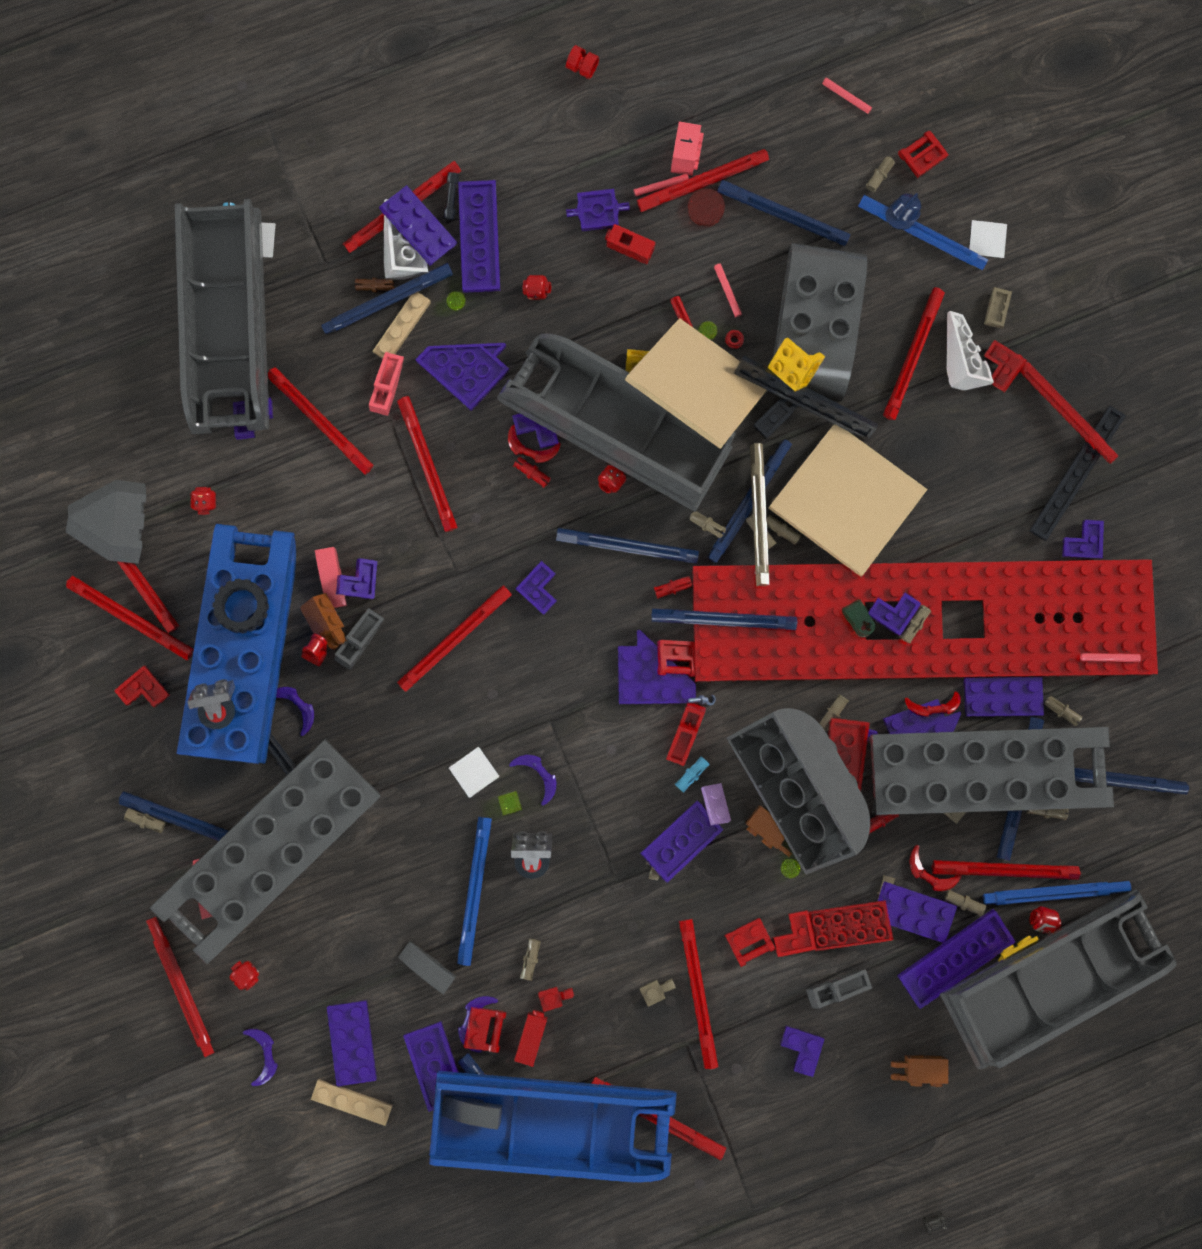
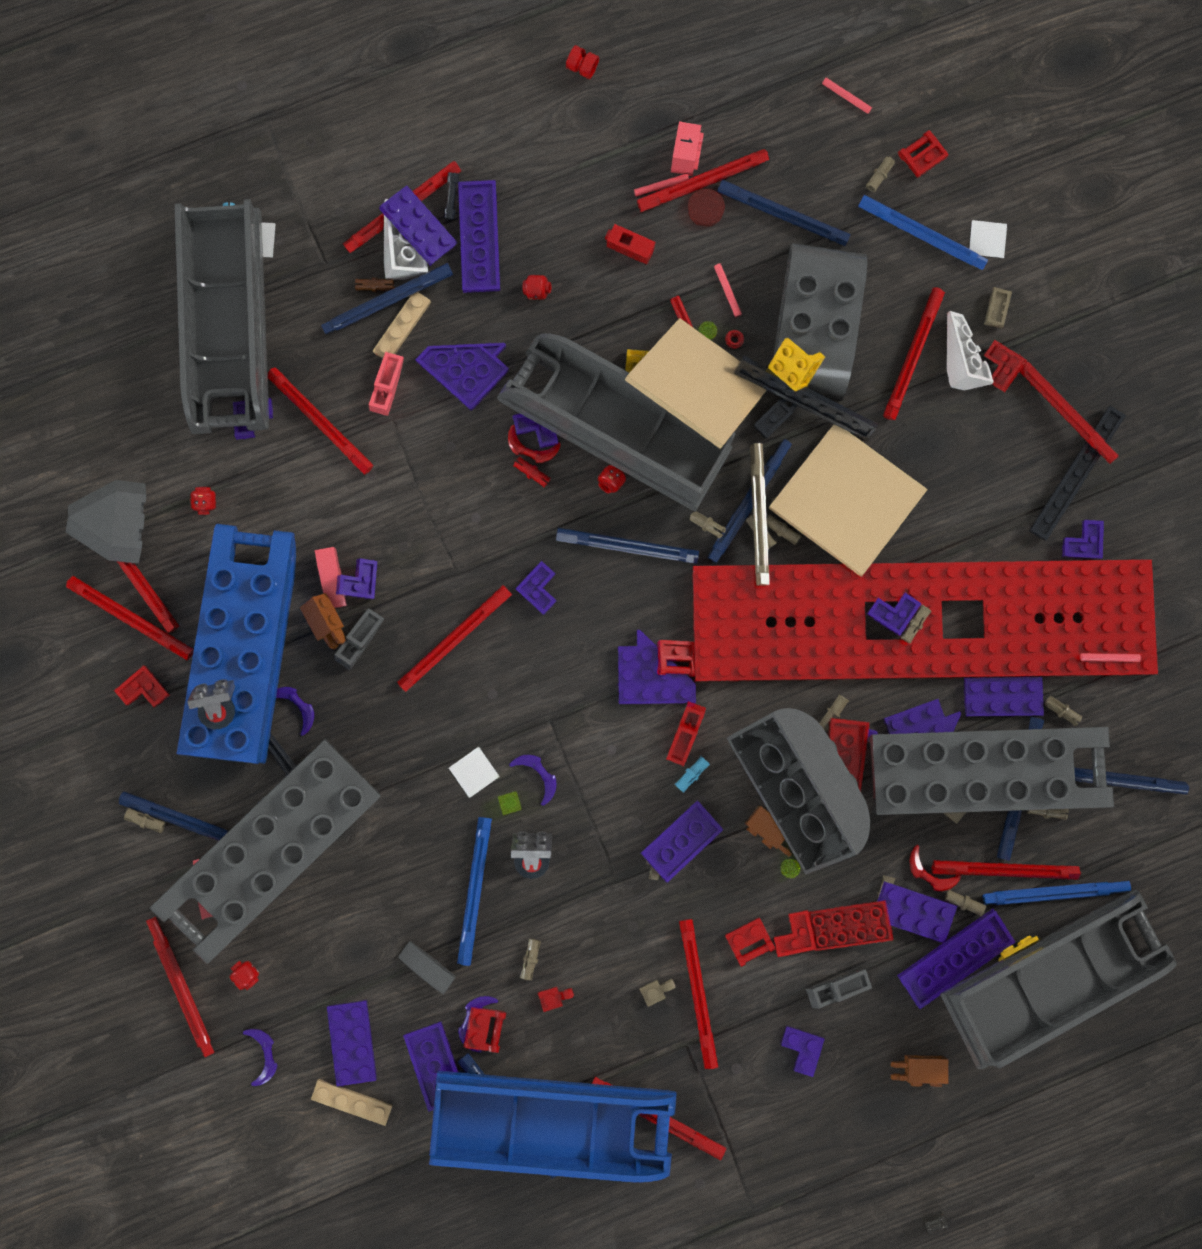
black tyre [213,579,269,633] -> none
red piece [301,633,327,667] -> none
red piece [397,396,458,532] -> none
dark grey slope [442,1095,502,1130] -> none
clear neon green plate [447,292,465,311] -> none
red brick [514,1010,548,1067] -> none
dark purple plate [566,189,630,231] -> none
dark blue piece [651,608,798,630] -> none
red axle [654,576,692,599] -> none
sand blue hand [688,695,716,705] -> none
lavender plate [701,783,731,826] -> none
clear green piece [841,599,875,637] -> none
red axle [869,814,899,834] -> none
dark blue piece [885,193,921,230] -> none
red piece [905,691,960,717] -> none
red head [1029,906,1061,935] -> none

